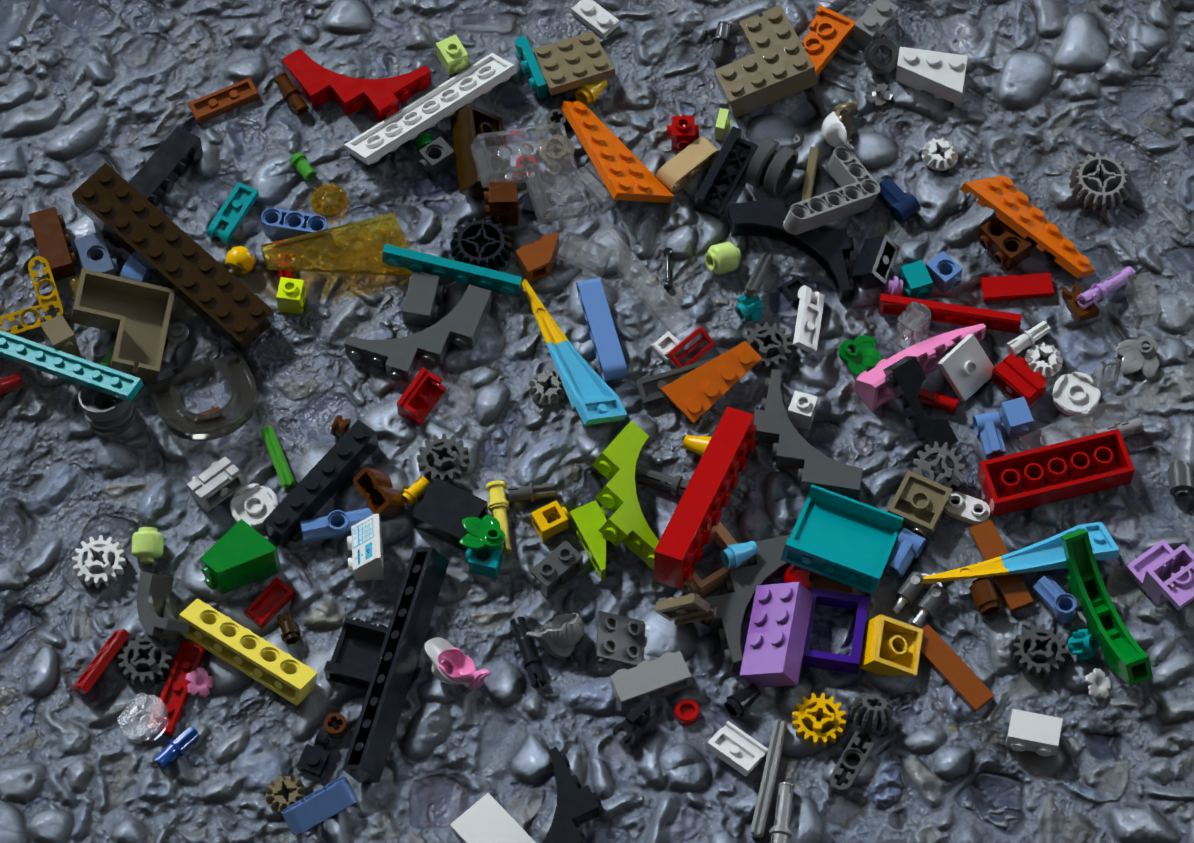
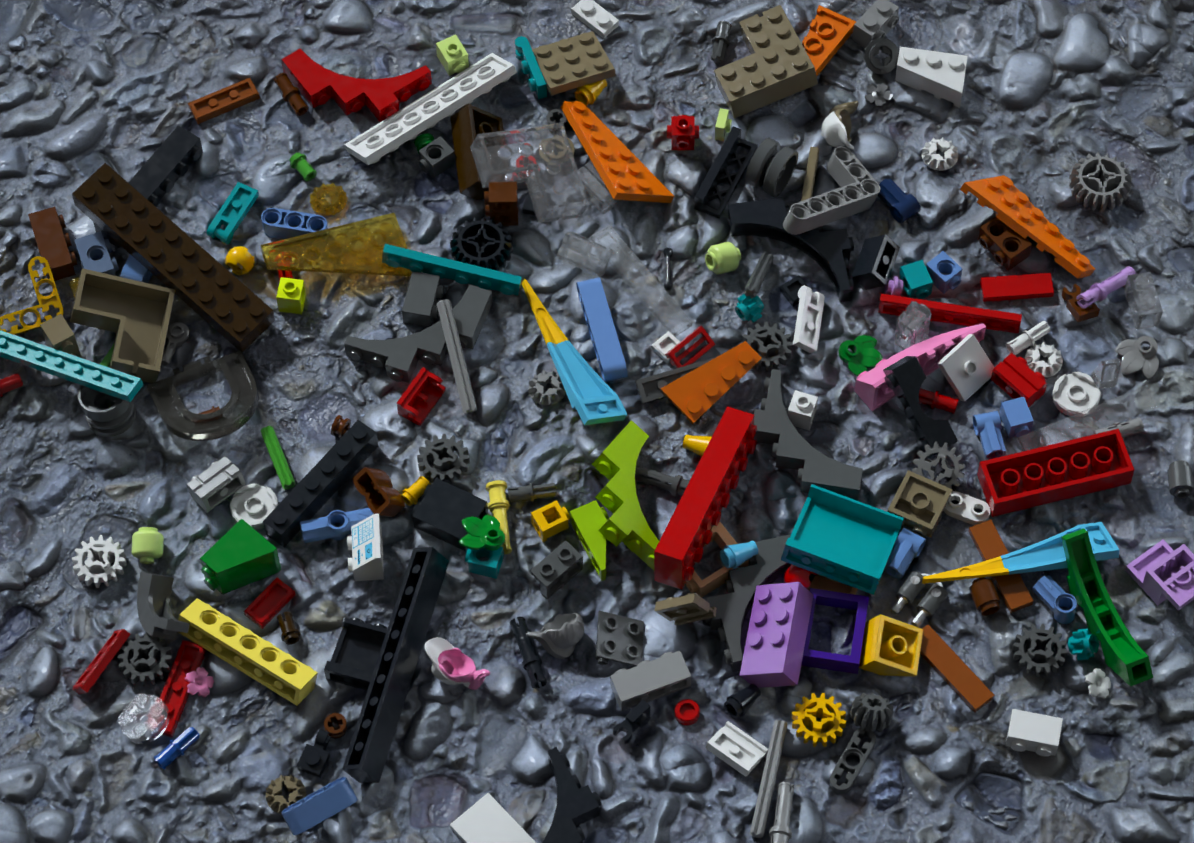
dark orange slope [516,232,559,284] -> none
tan beam [656,136,720,193] -> none
none -> light grey axle [437,299,477,414]

